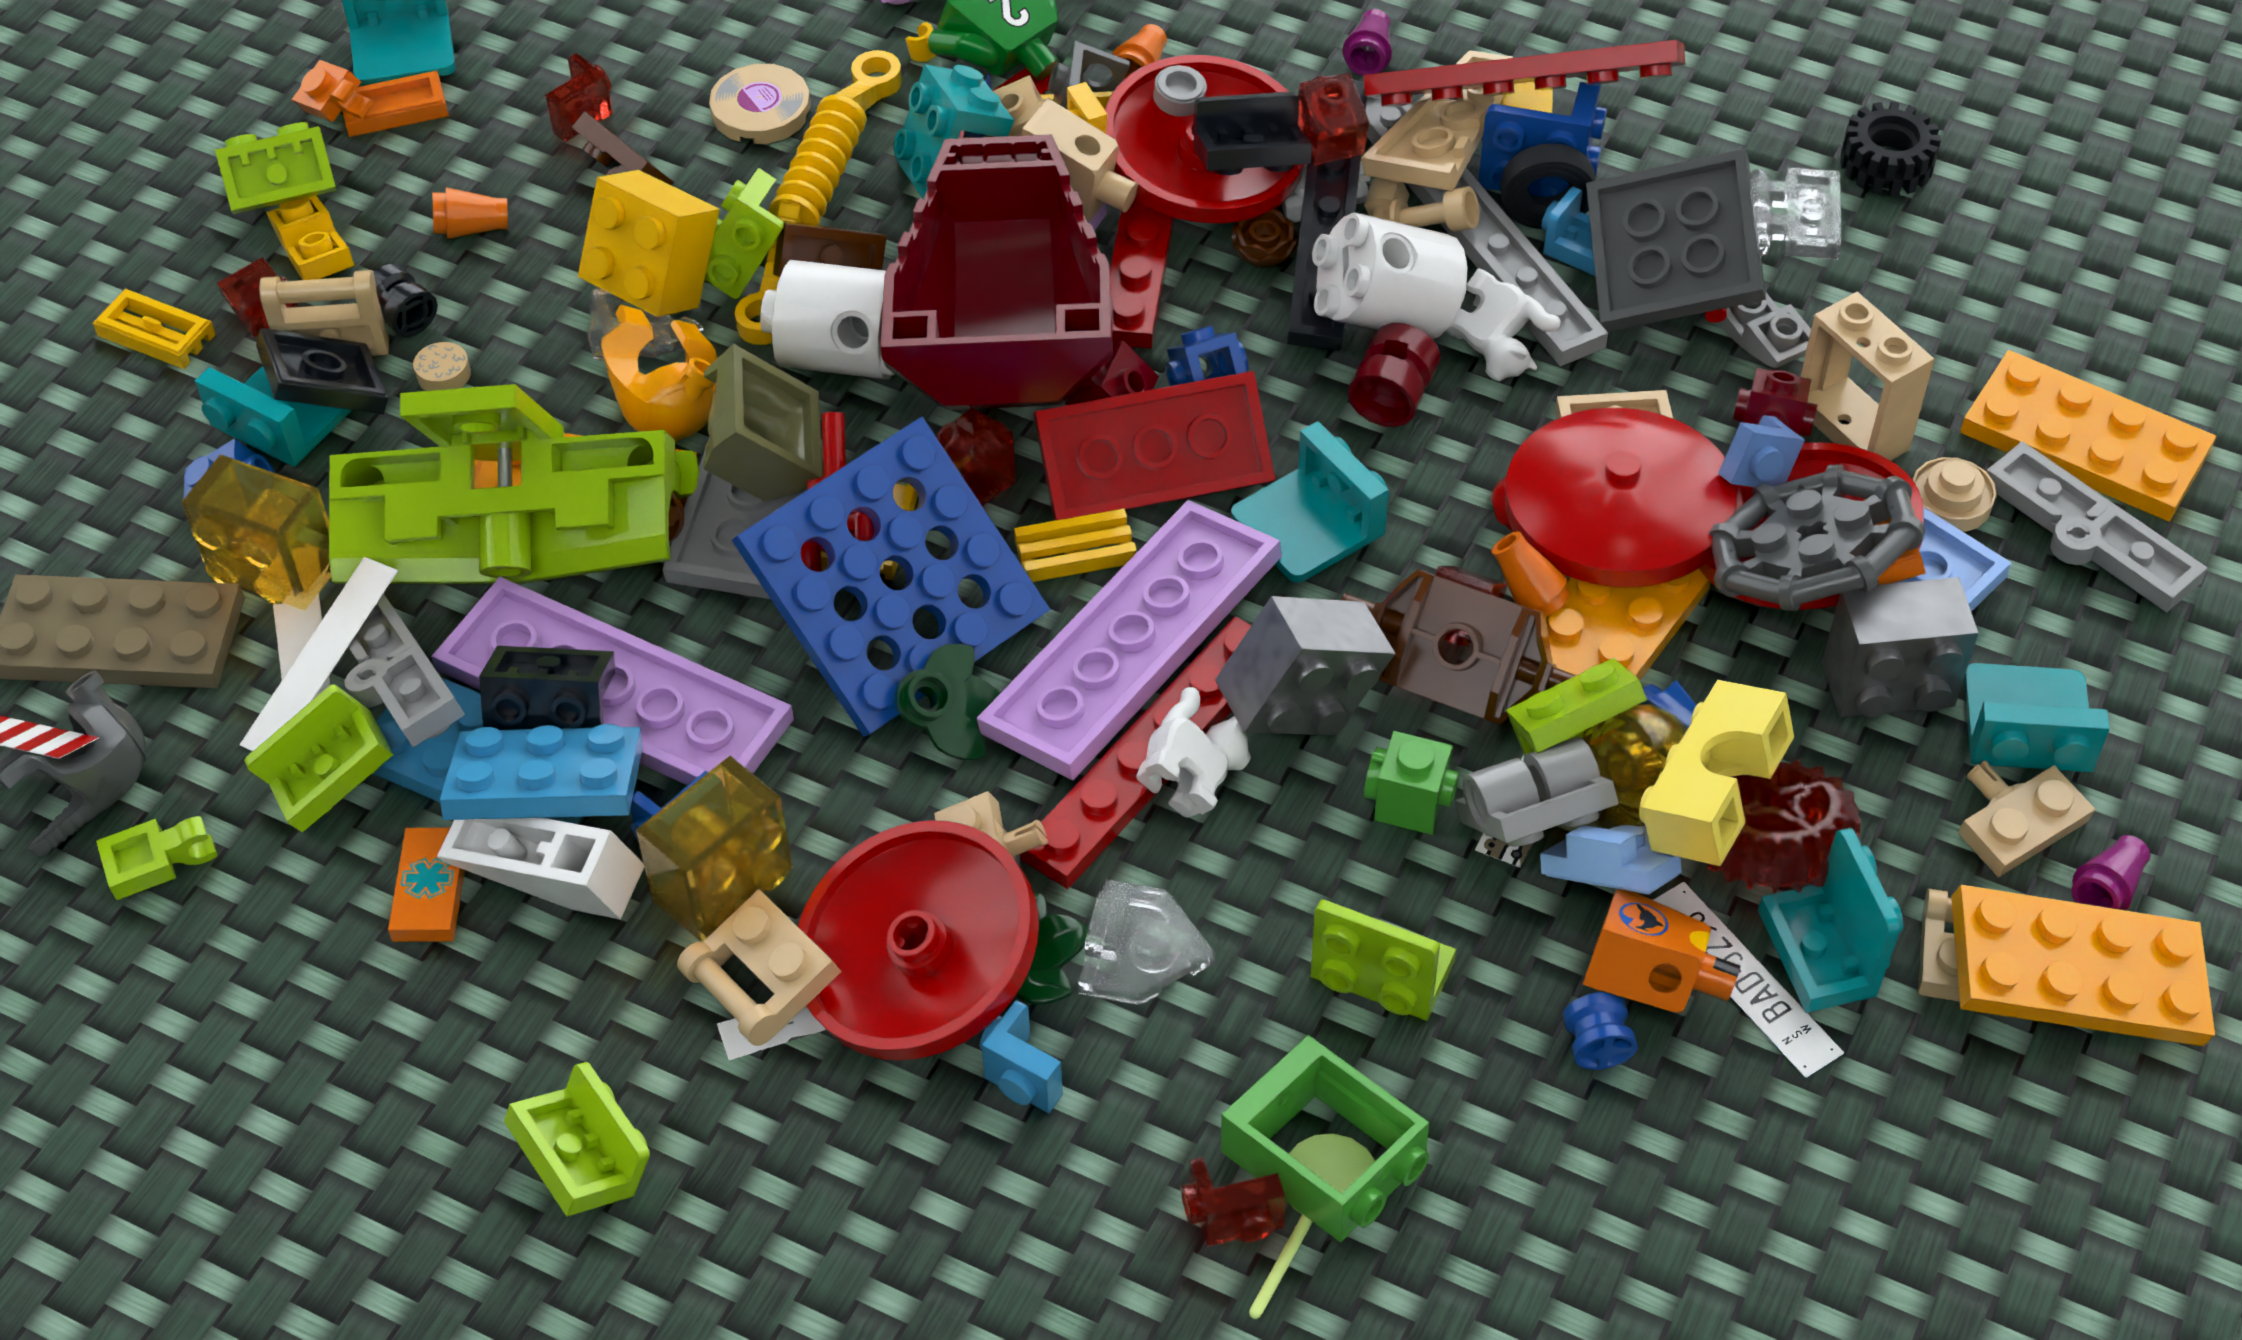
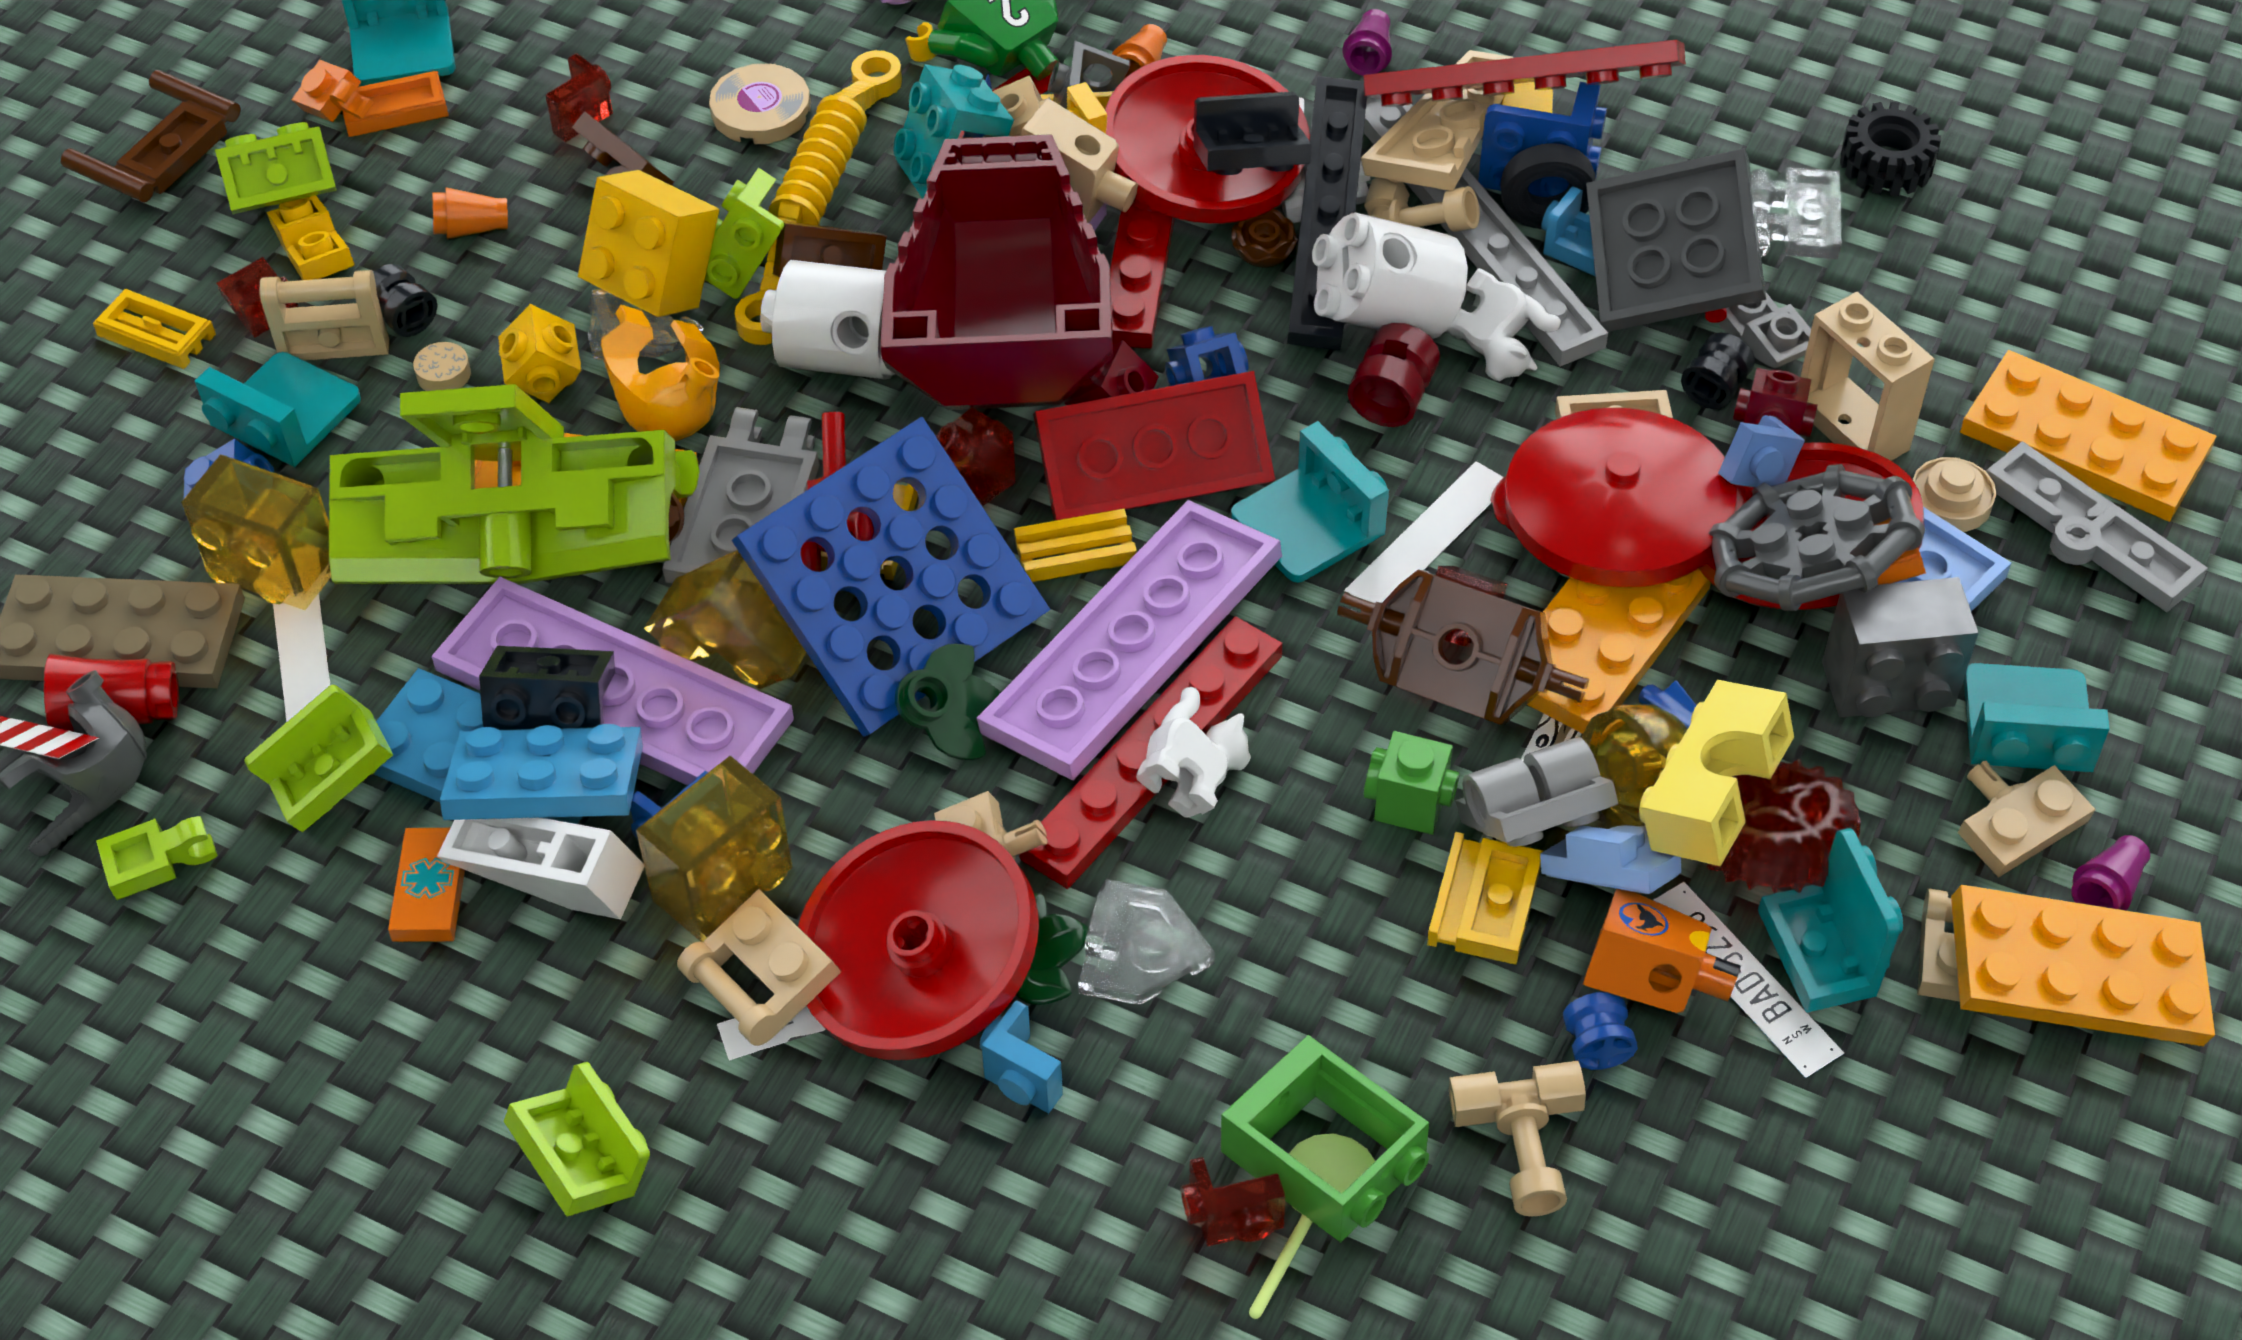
white sticker [240,557,398,751] -> none
black tile [256,328,388,414] -> none
light grey hinge [344,593,465,747] -> none
olive brick [703,344,822,501] -> none
light grey tile [1153,65,1207,116] -> none
flat silver brick [1215,596,1396,735] -> none
clear red brick [1298,72,1370,165] -> none
lime bracket [1310,899,1456,1021] -> none
orange cone [1491,531,1570,617] -> none
lime bracket [1506,658,1647,756] -> none
none -> red plant [44,654,179,732]
none -> reddish brown plate [61,70,241,202]
none -> yellow brick [498,304,582,403]
none -> clear yellow brick [644,550,806,690]
none -> white sticker [1344,461,1504,603]
none -> yellow plate [1427,832,1543,965]
none -> tan bar [1449,1061,1586,1216]
none -> black wheel [1681,332,1755,409]

